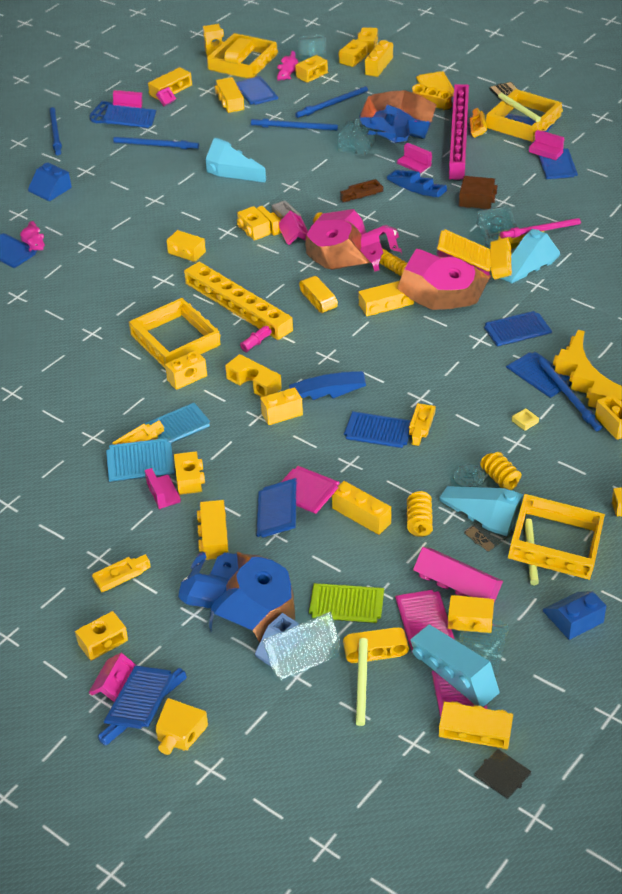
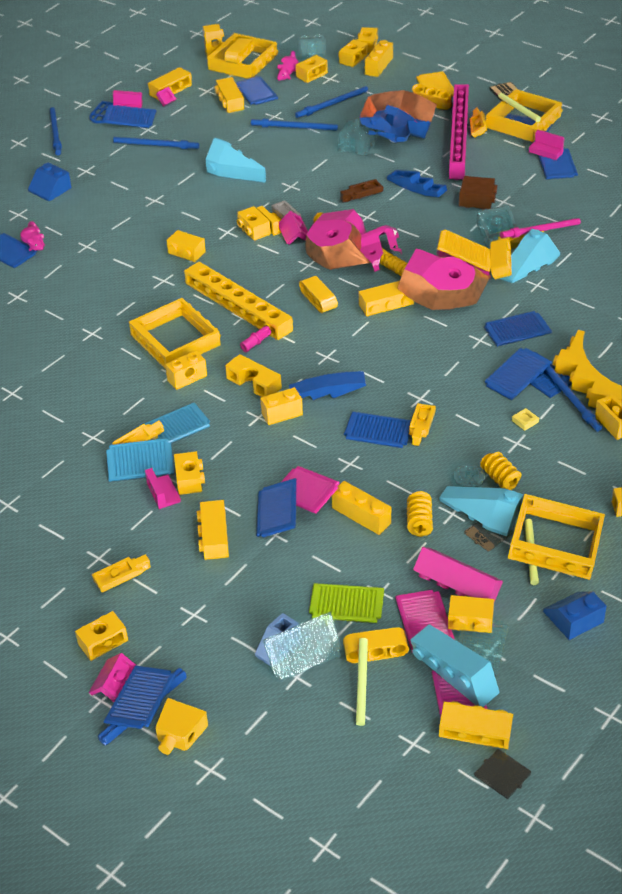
blue piece [178,552,295,643] -> none
dark pink panel [397,143,432,173] -> none
none -> blue window [484,348,552,400]

